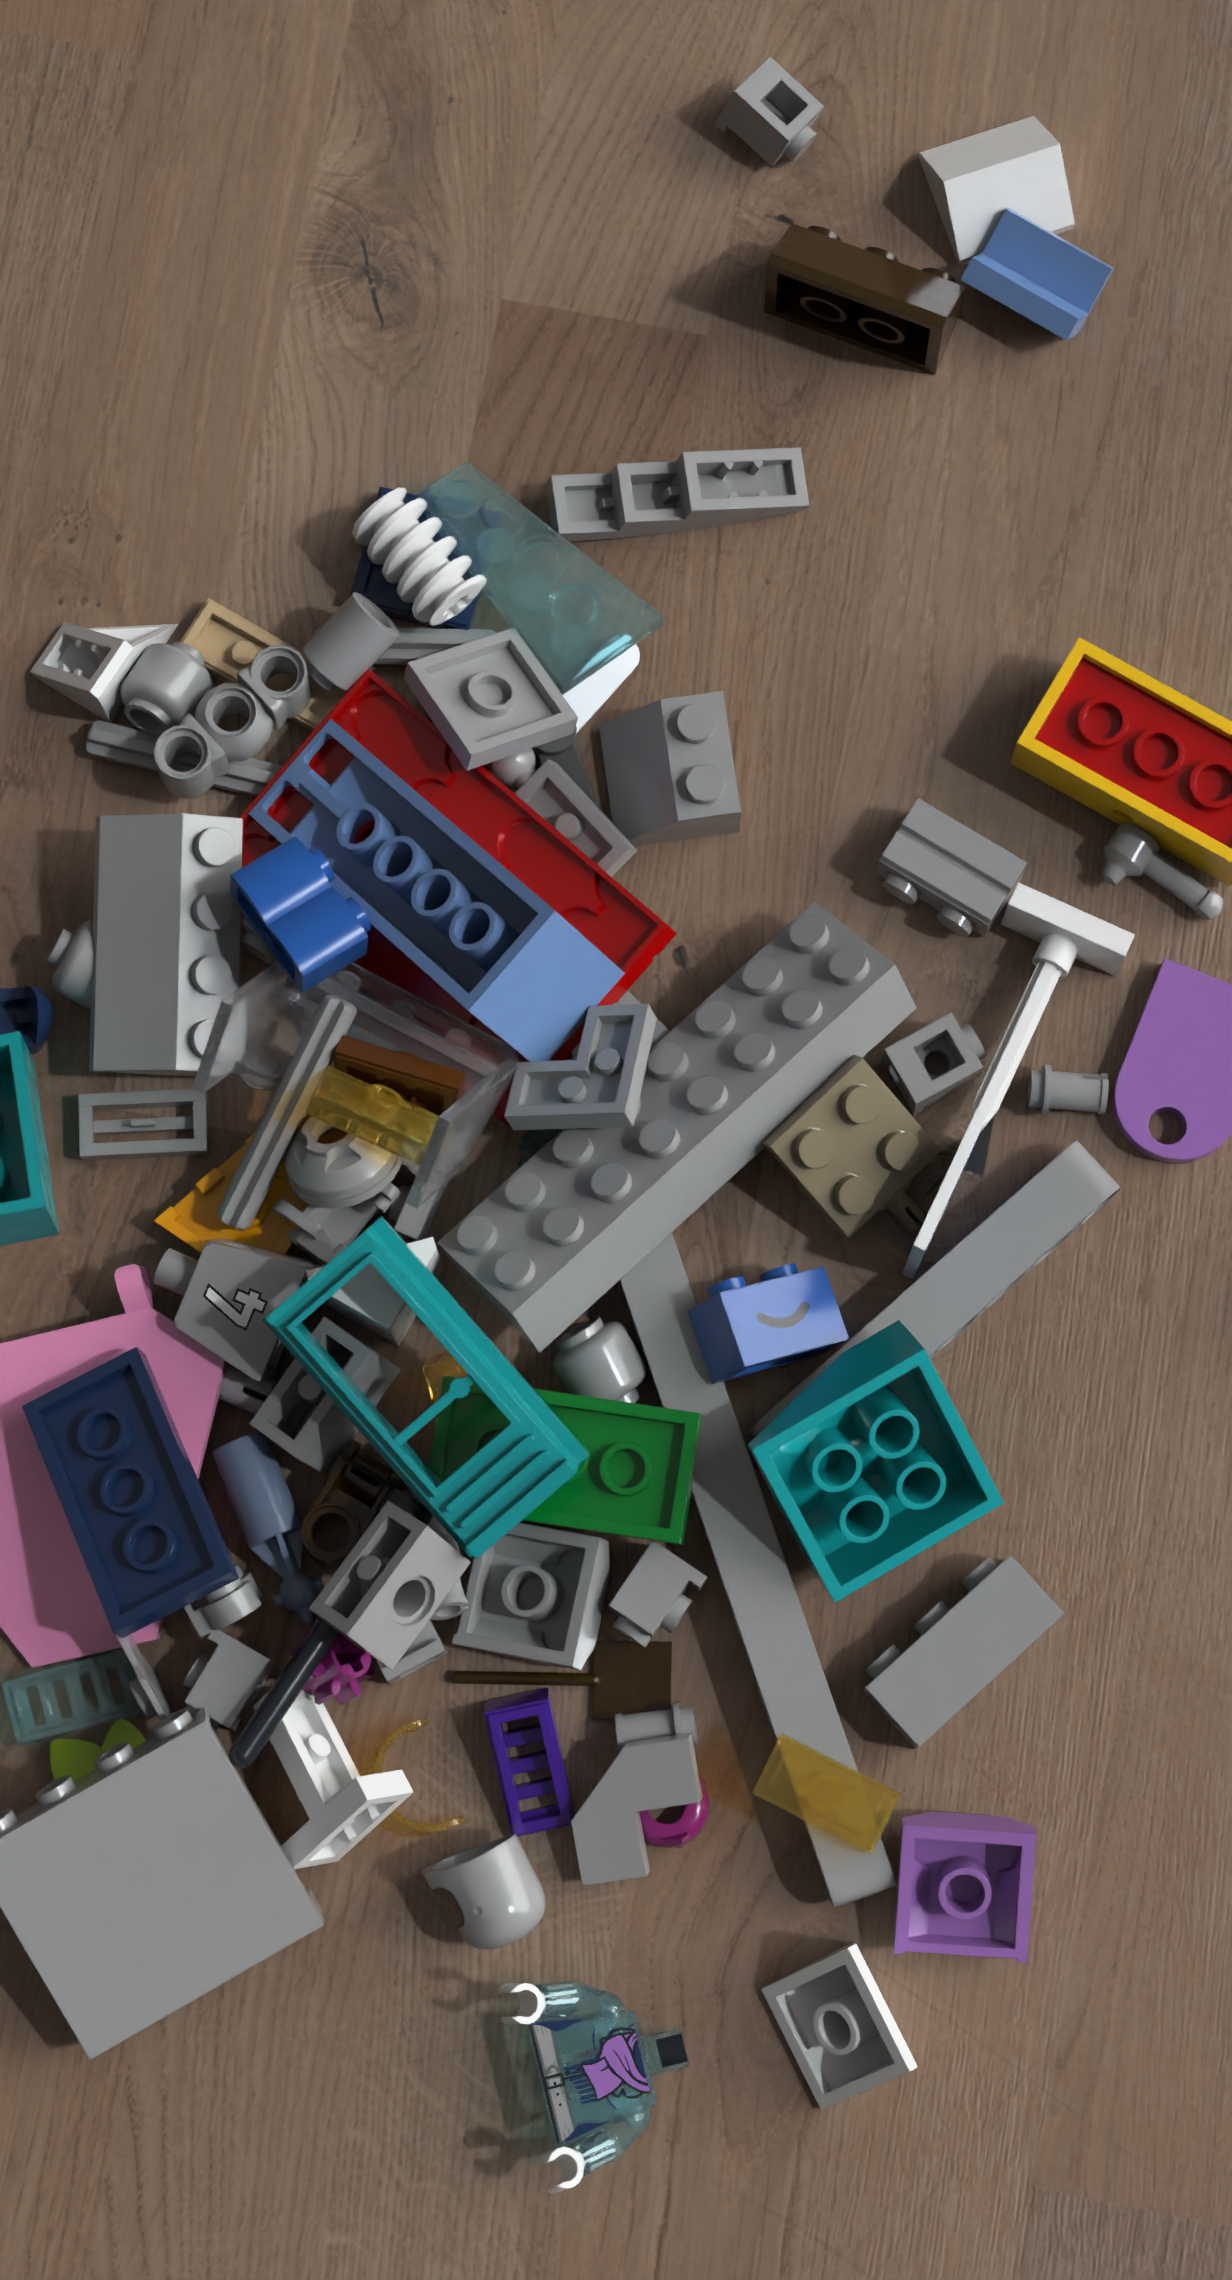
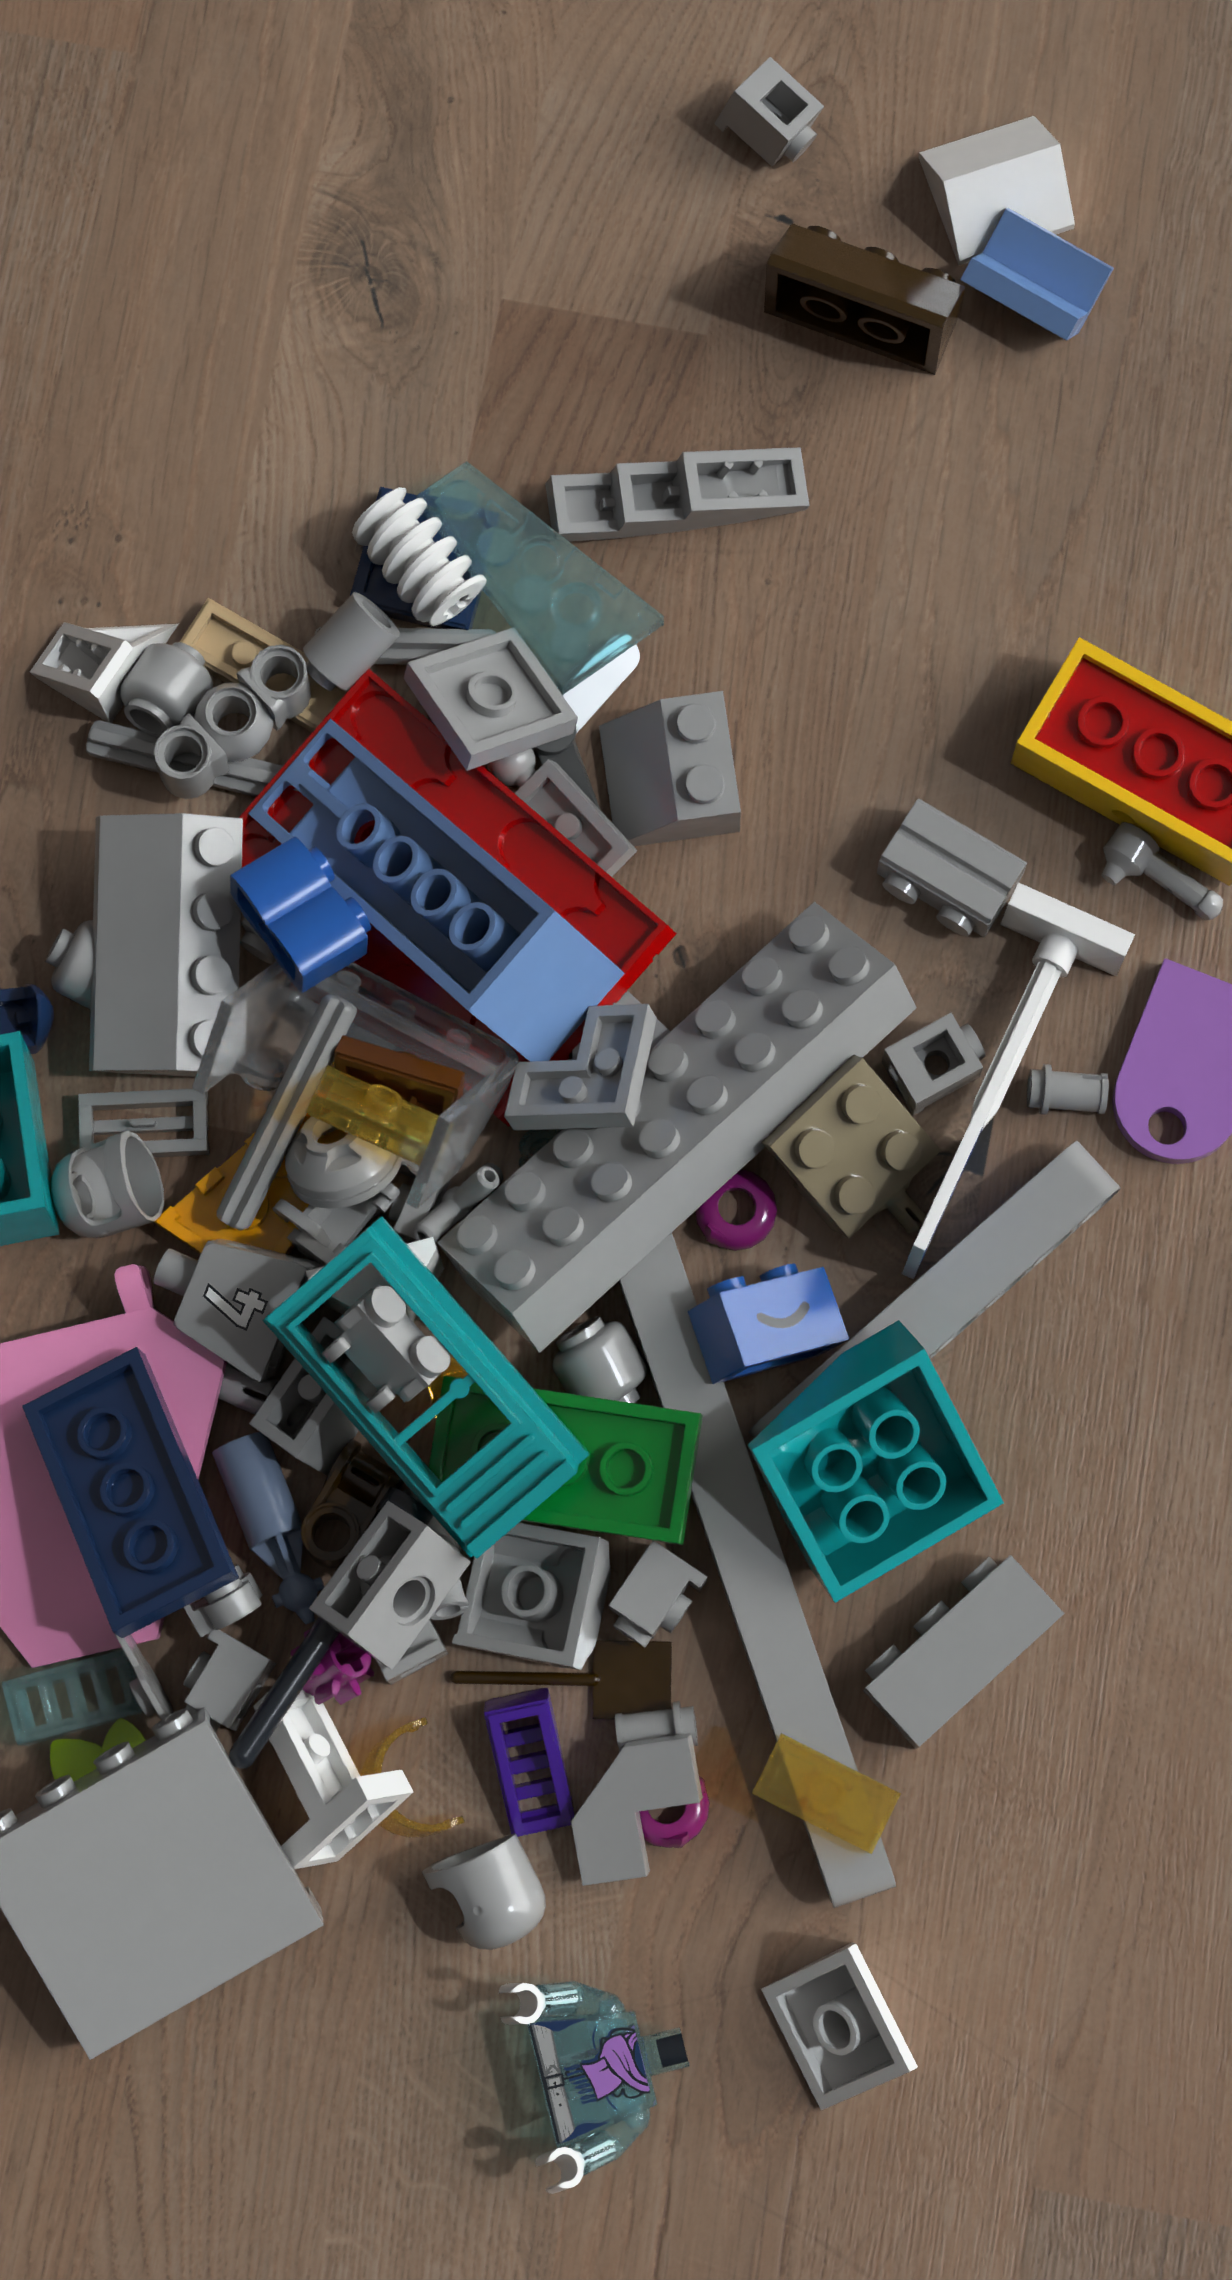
medium lavender slope [894,1812,1036,1963] -> none
none -> light grey helmet [51,1131,164,1239]
none -> light grey piece [321,1284,450,1413]
none -> light grey piece [413,1163,503,1242]
none -> magenta piece [695,1169,777,1251]

